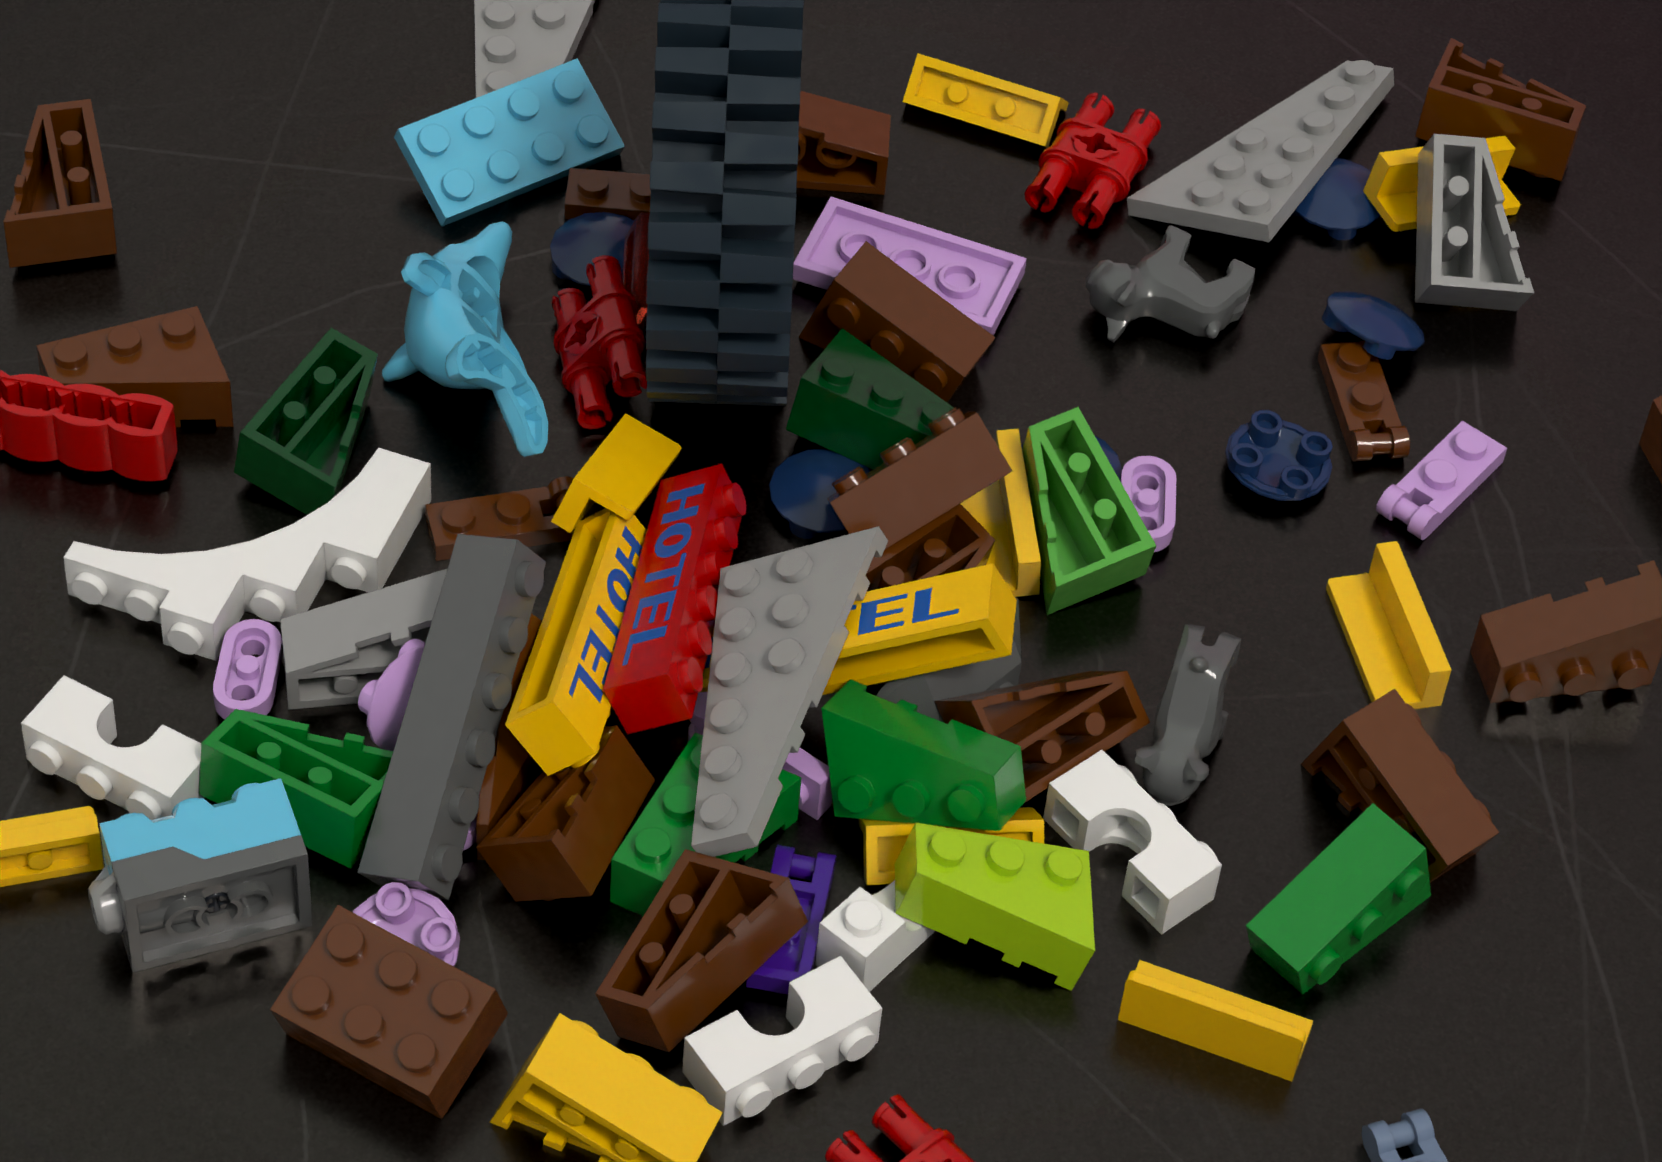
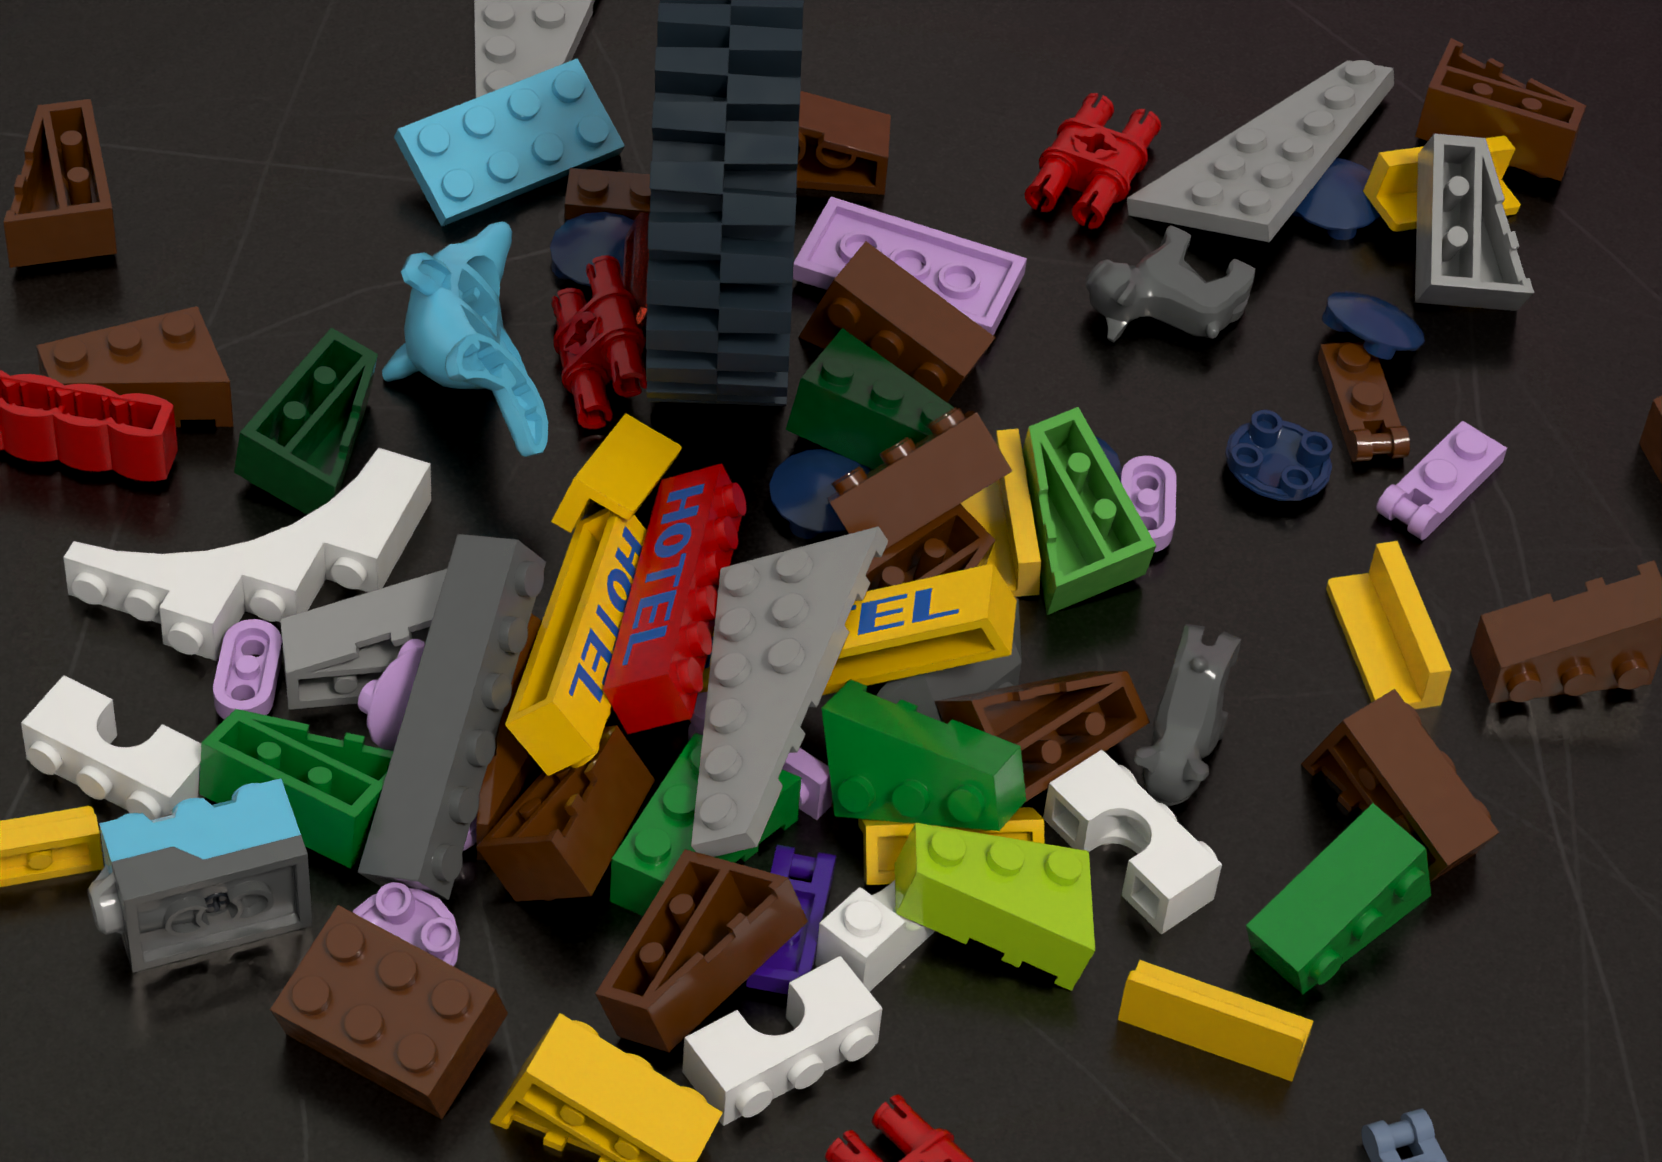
reddish brown plate [425,476,588,561] -> none
yellow panel [902,53,1069,148] -> none

